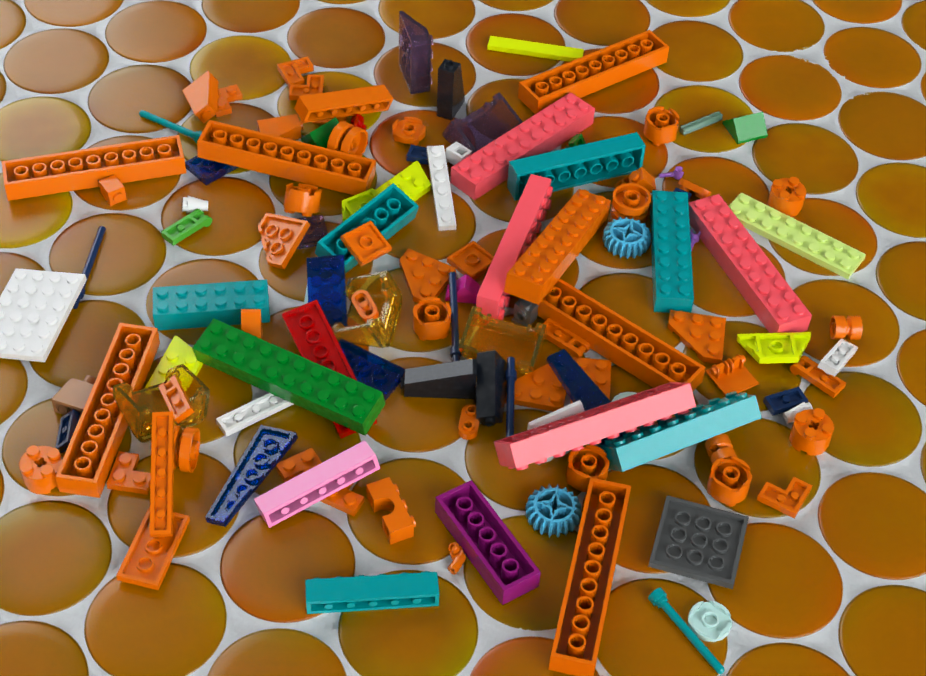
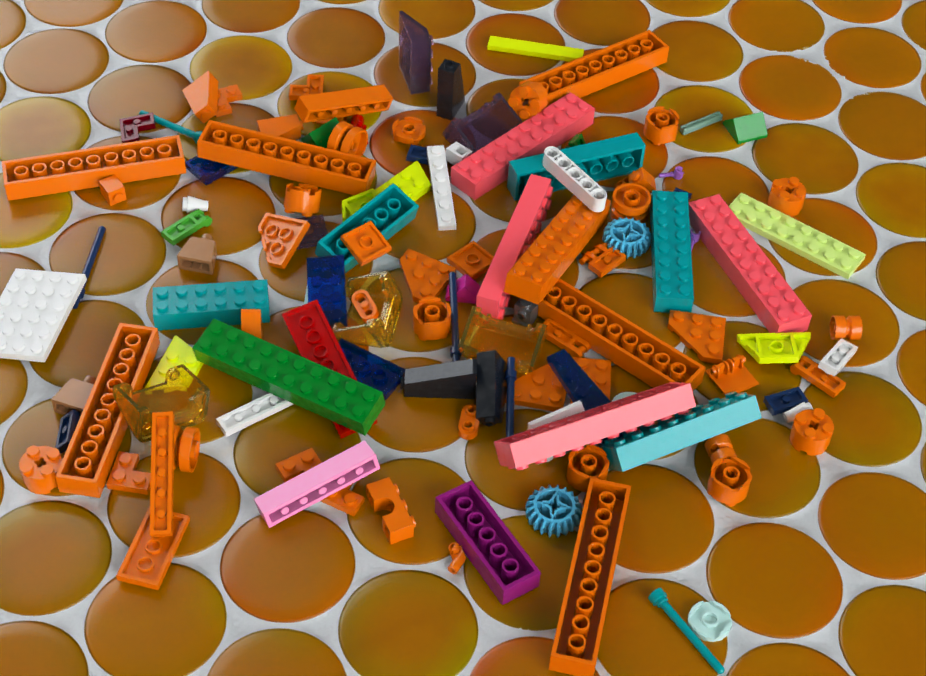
orange plate [158,374,195,424] -> none
clear blue wing [205,425,298,527] -> none
orange plate [277,56,314,89] -> none
teal brick [305,571,439,614] -> none
dark grey plate [648,496,749,589] -> none
orange plate [678,178,712,199] -> none
orange plate [757,477,813,519] -> none
none -> plate [119,112,156,143]
none -> medium nougat torso [177,233,217,275]
none -> orange brick [508,81,548,120]
none -> white beam [542,146,607,212]
none -> orange plate [579,242,627,278]

